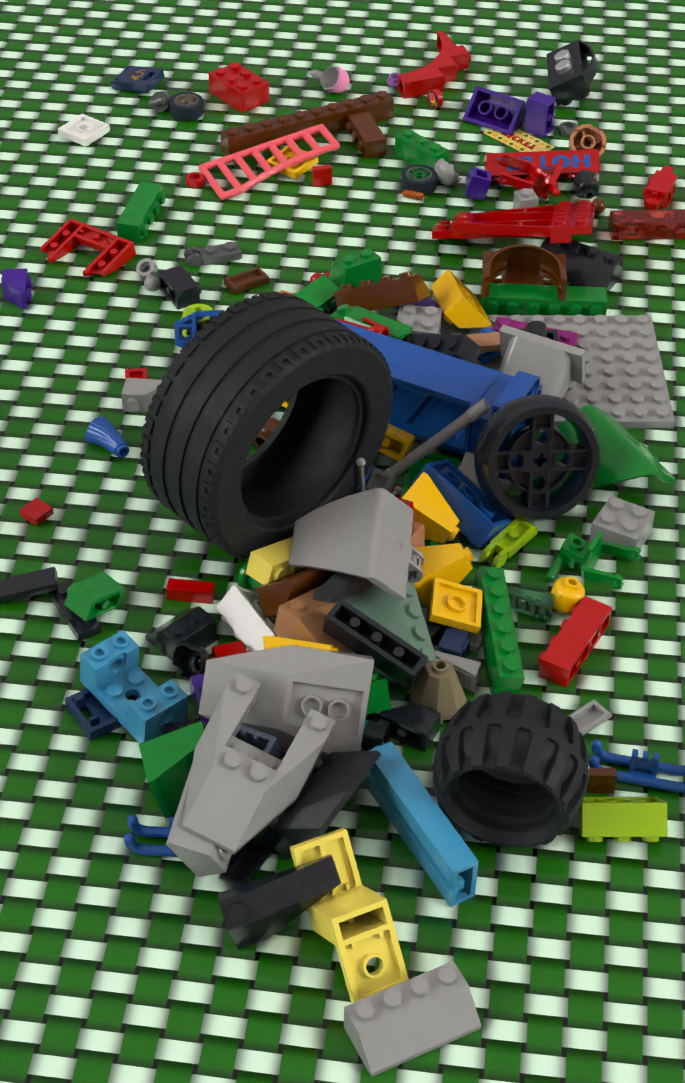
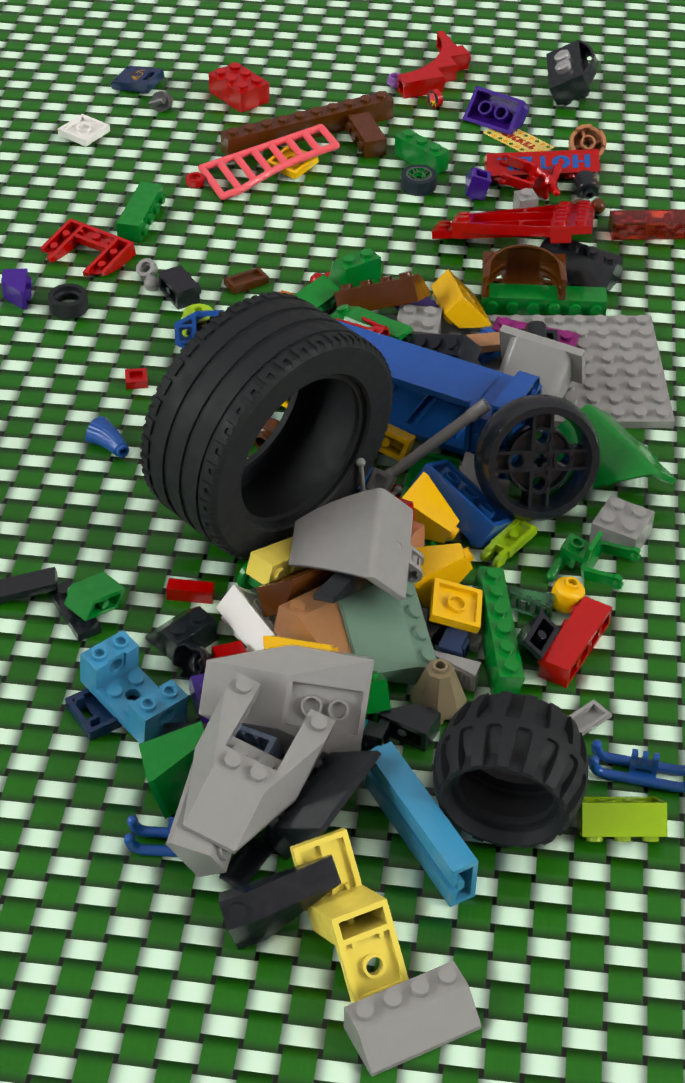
red tile [19,498,54,526] -> none
light grey slope [121,378,162,413] -> none
black wheel [169,92,204,121] -> none
dark grey hinge [183,242,242,267] -> none
light grey hair [309,66,350,93] -> none
red tile [312,165,332,187] -> none
black brick [323,598,428,690] -> none
orange piece [399,189,428,200] -> none
light grey hair [434,158,462,186] -> none
dark purple brick [524,91,556,138] -> none
flat silver tile [559,121,577,137] -> none
reddish brown tile [586,768,617,794] -> none
red hinge [642,166,678,211] -> none
none -> black tyre [48,283,88,319]
none -> black slope [517,612,560,660]

